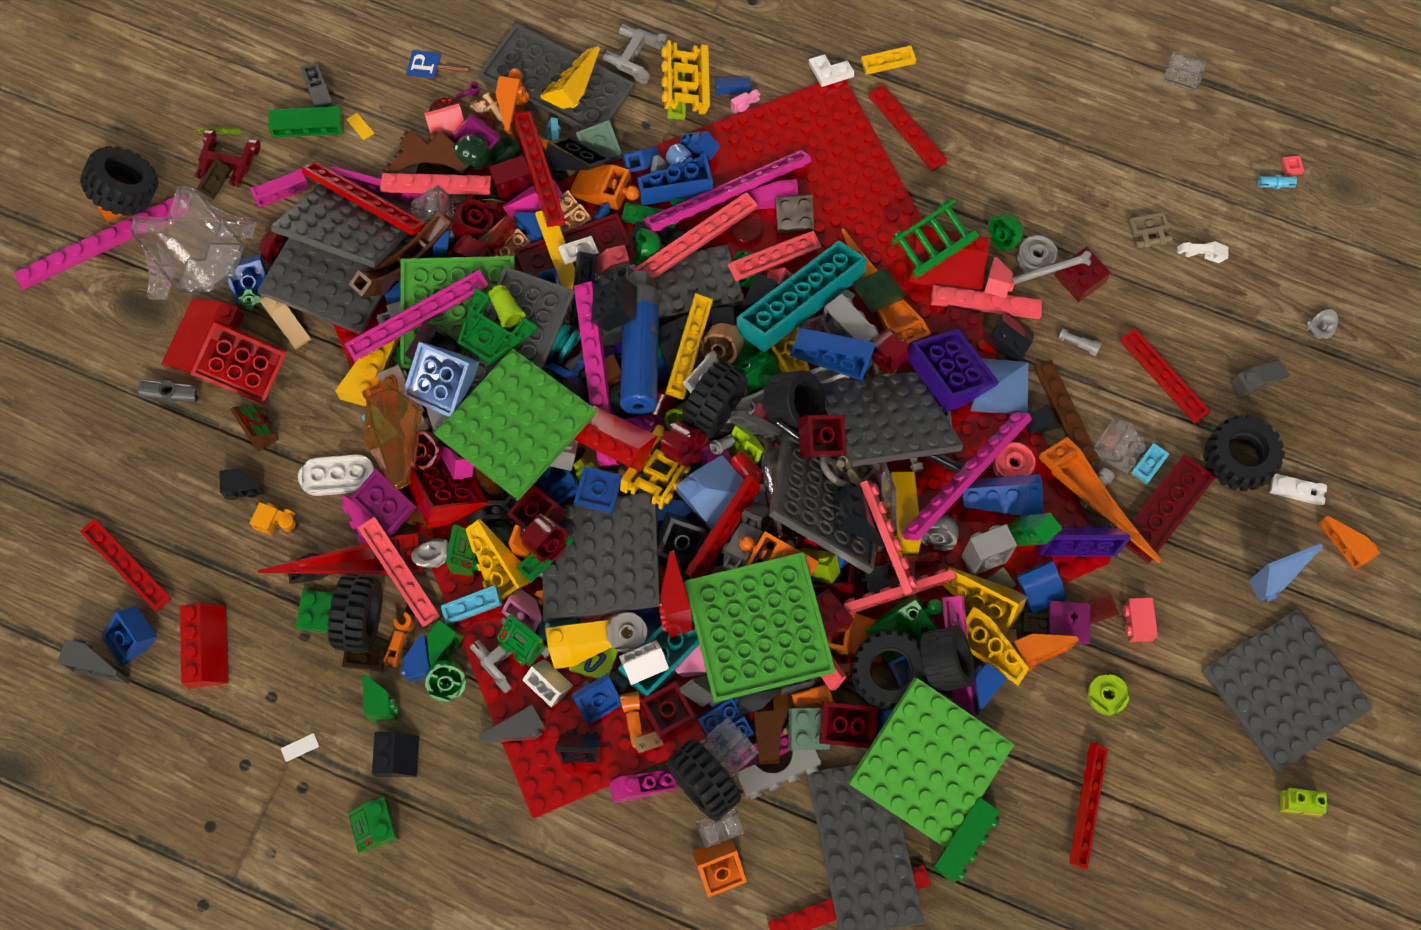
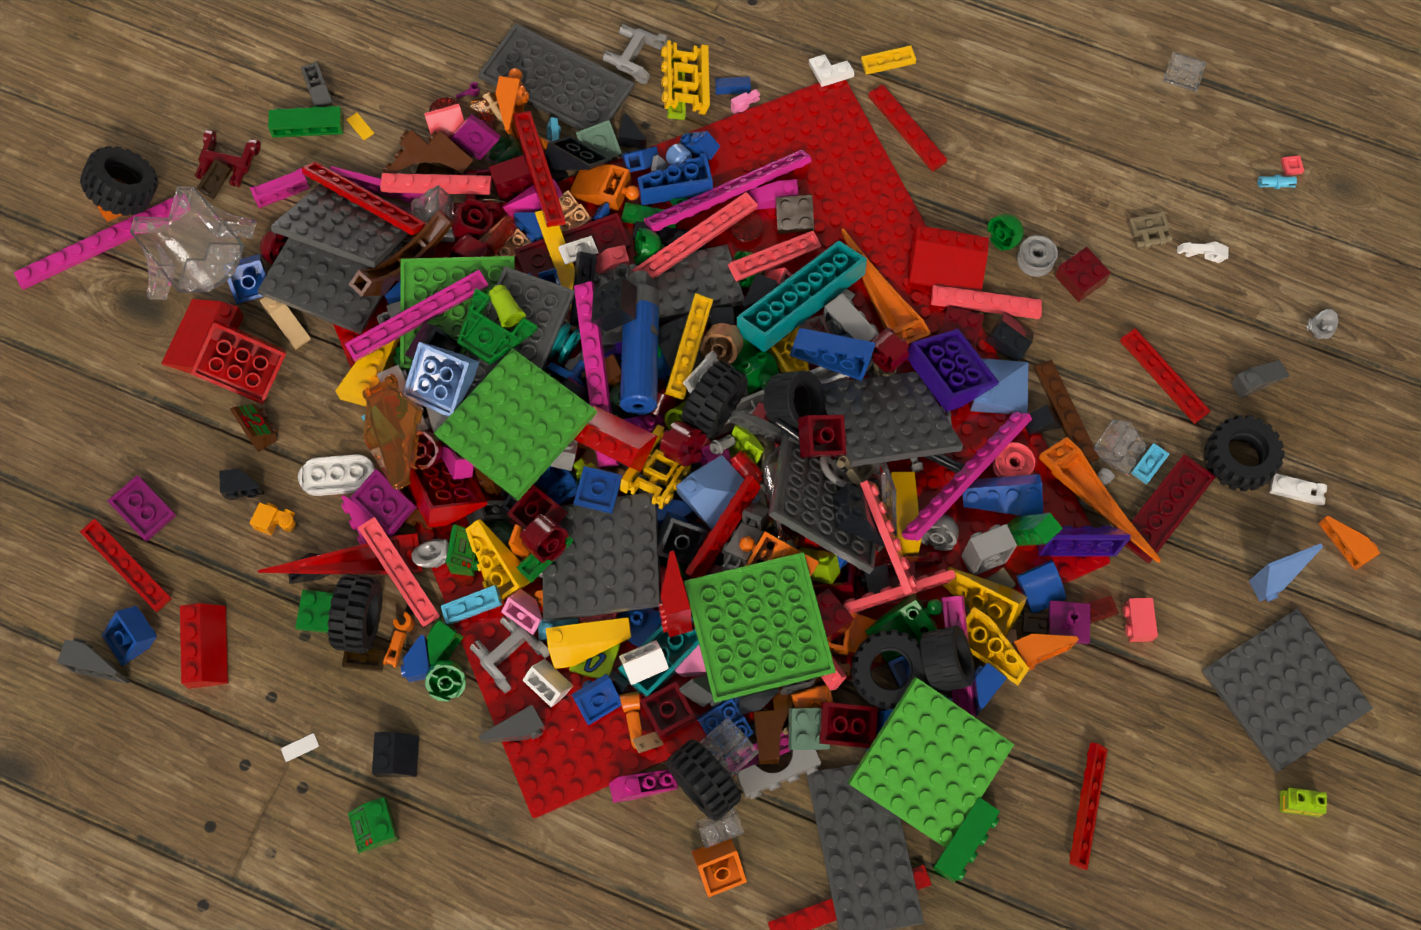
dark grey piece [138,380,200,403] -> none
lime piece [194,127,246,135] -> none
green plate [238,289,261,311] -> none
green slope [362,675,399,723] -> none
blue piece [406,50,470,79] -> none
blue slope [432,231,450,258] -> none
clear green cylinder [453,133,490,170] -> none
green slope [497,614,546,667] -> none
yellow wedge [540,46,600,109] -> none
black slope [555,731,603,764] -> none
light grey plate [606,611,647,653] -> none
clear green plate [853,268,905,313] -> none
green fence [891,199,979,280] -> none
coral slope [984,257,1015,298] -> none
light grey piece [1011,250,1091,285] -> none
light grey piece [1059,328,1102,356] -> none
lime plate [1087,674,1129,716] -> none
none -> magenta plate [107,475,176,542]
none -> black slope [618,113,647,149]

